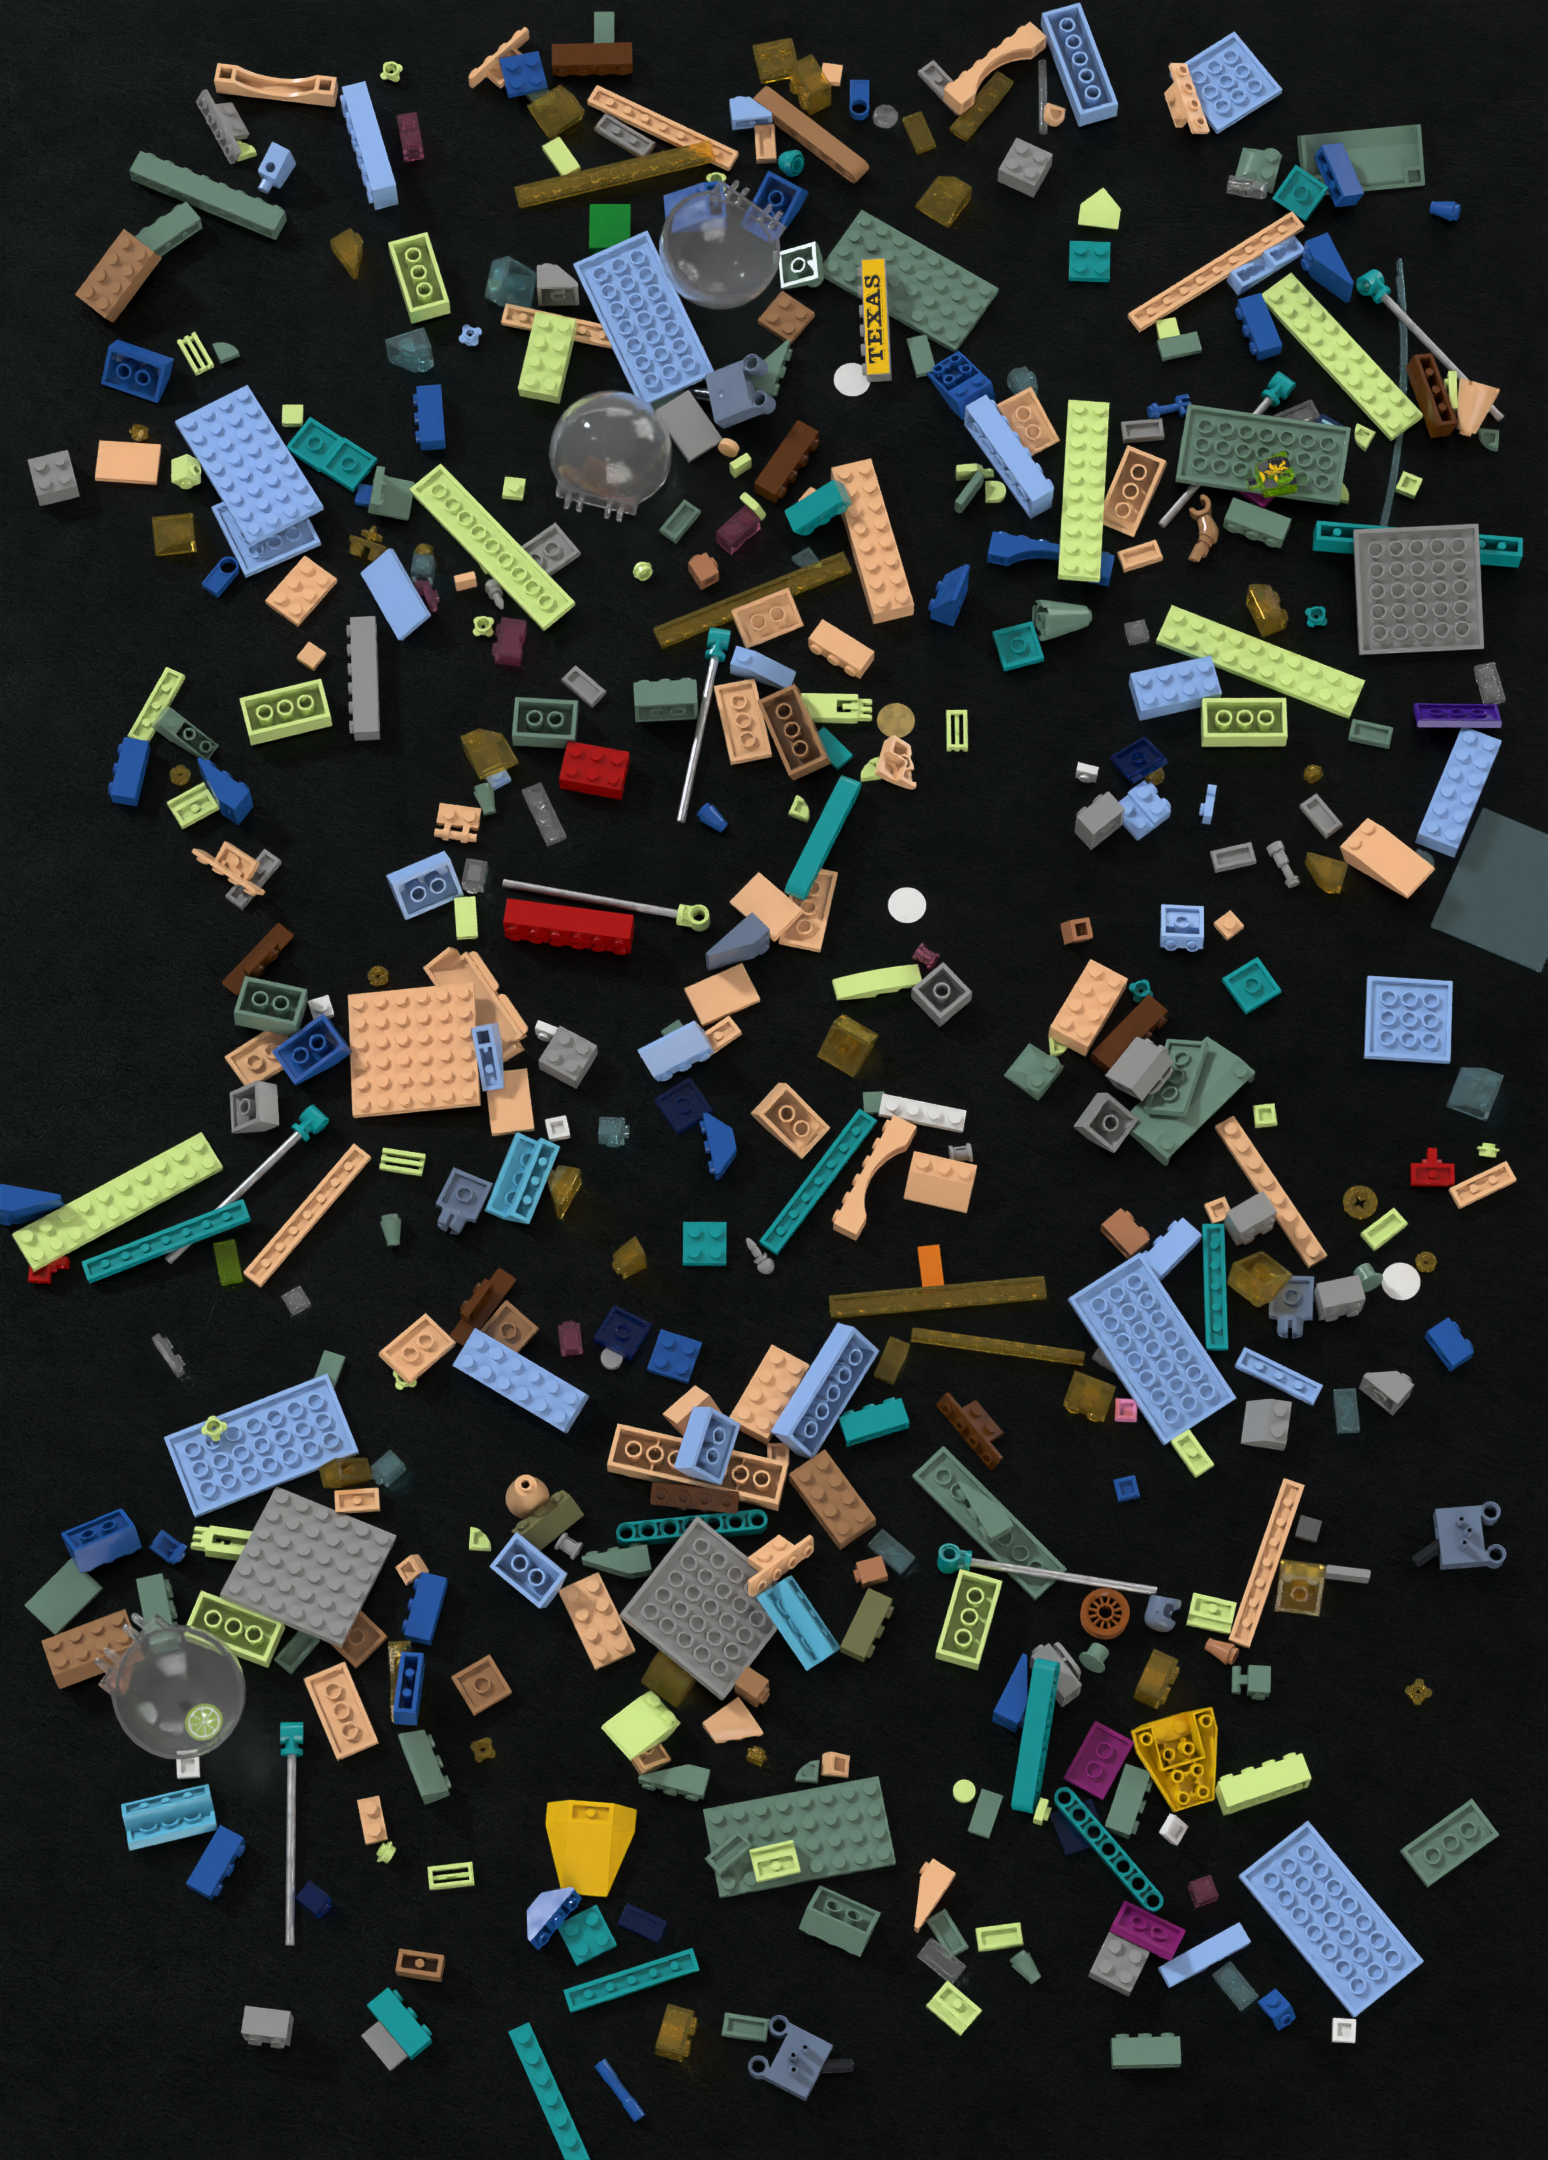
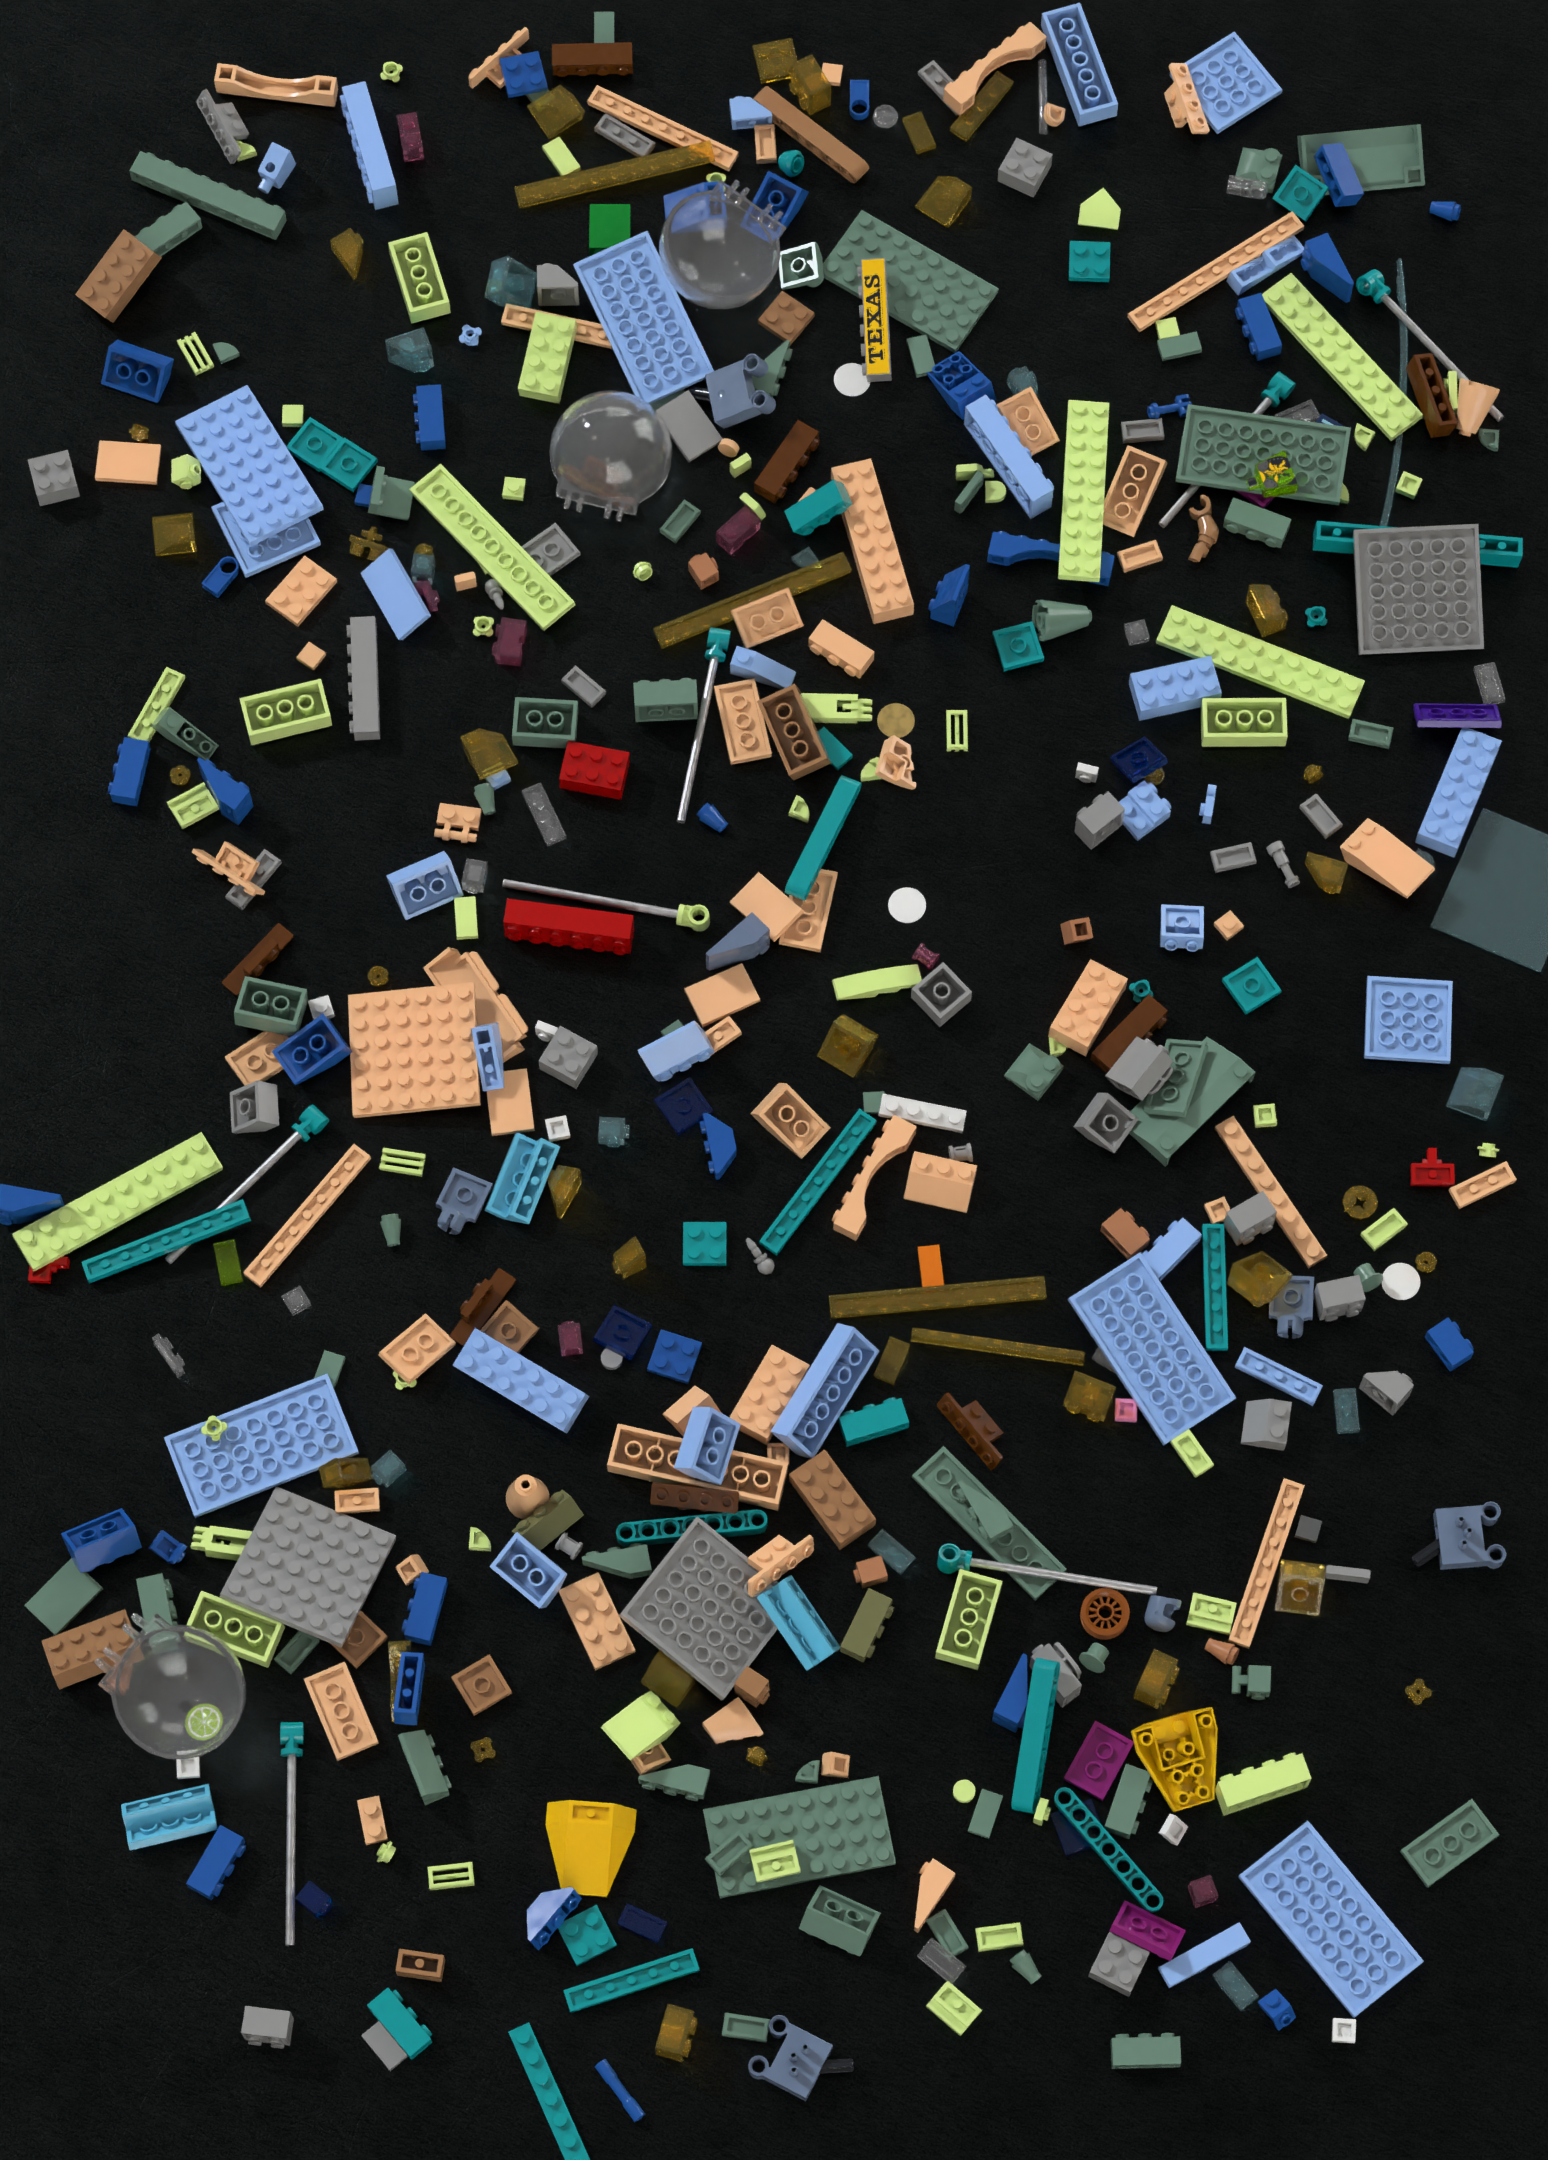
blue tile [1113,1475,1140,1502] -> none

